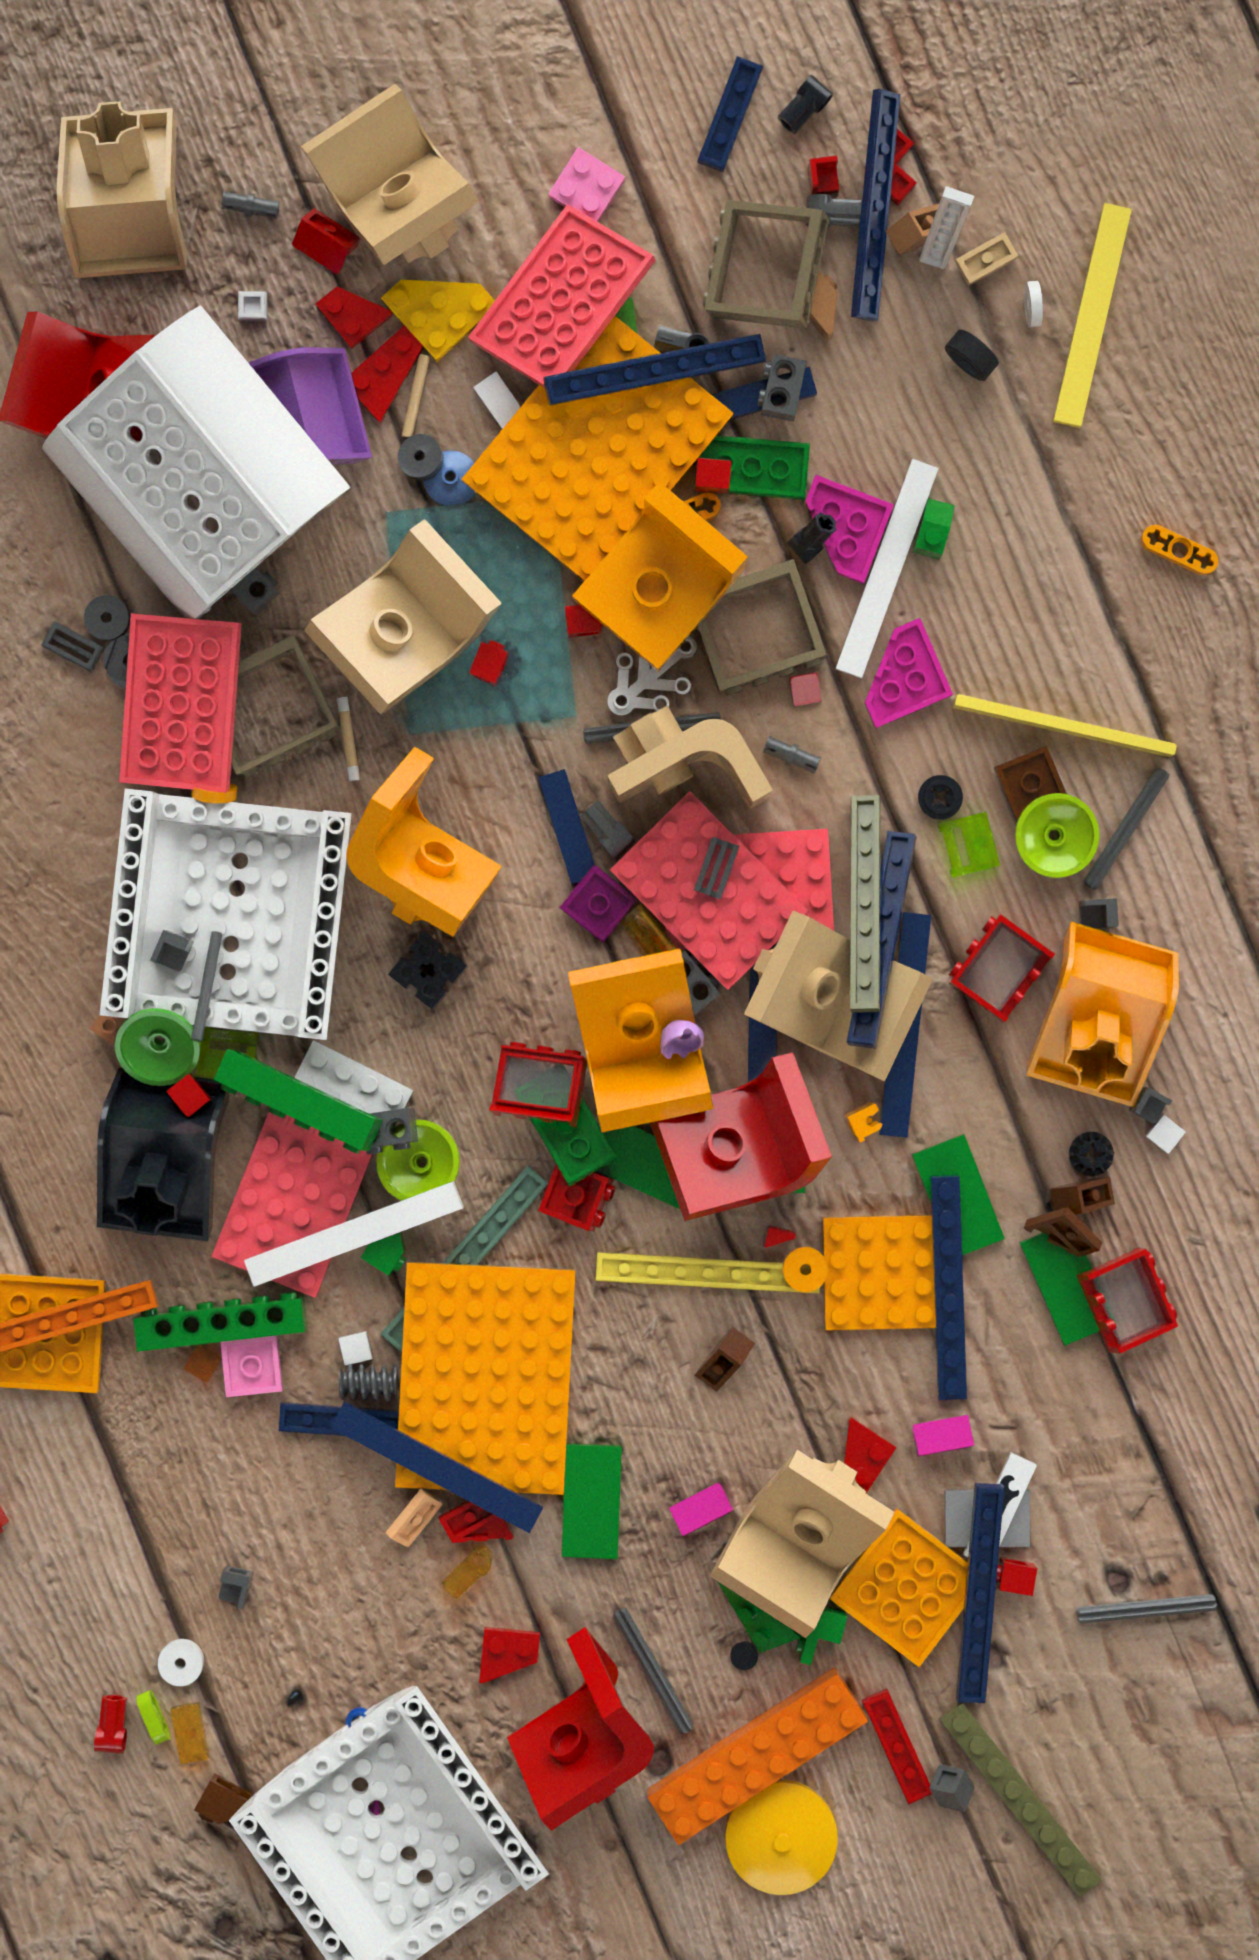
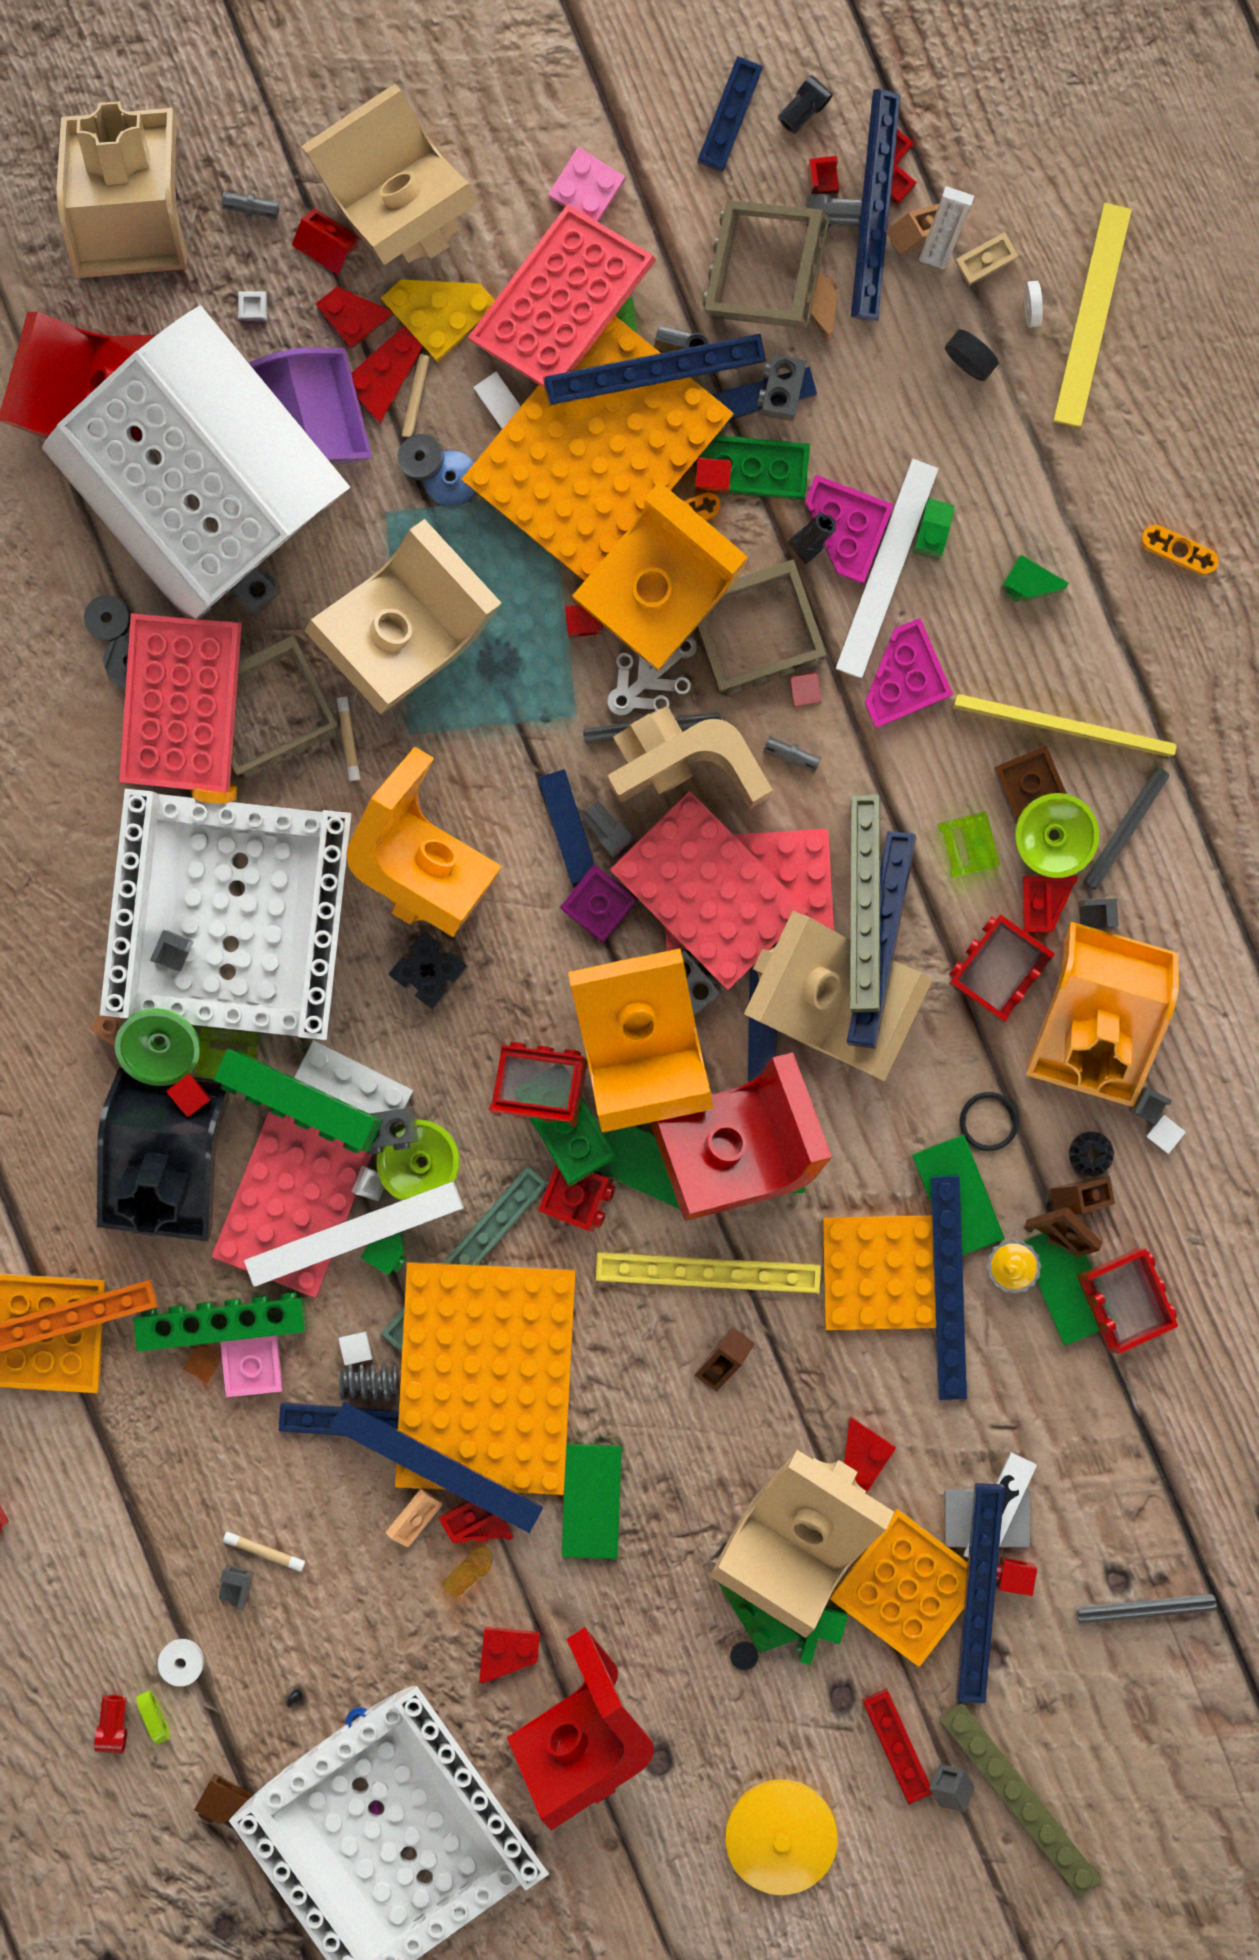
dark grey tile [41,621,105,673] -> none
clear yellow plate [170,1702,210,1765] -> none
dark grey bar [191,931,222,1042] -> none
red brick [469,640,509,687] -> none
dark grey axle [613,1607,693,1734] -> none
clear yellow plate [621,904,676,955] -> none
orange brick [647,1666,868,1845] -> none
lavender hair [660,1020,704,1059] -> none
dark pink hinge [669,1482,735,1536] -> none
dark grey tile [694,837,740,900] -> none
red slope [763,1225,796,1248] -> none
light orange piece [783,1246,828,1292] -> none
light orange hinge [844,1102,882,1143] -> none
dark blue tile [879,912,931,1138] -> none
dark pink hinge [912,1415,974,1457] -> none
black gear [918,775,963,820] -> none
none -> tan bar [223,1532,305,1572]
none -> white tile [351,1166,384,1201]
none -> black tyre [960,1092,1019,1151]
none -> yellow piece [986,1239,1042,1294]
none -> green slope [1000,555,1069,602]
none -> red wing [1022,875,1078,932]

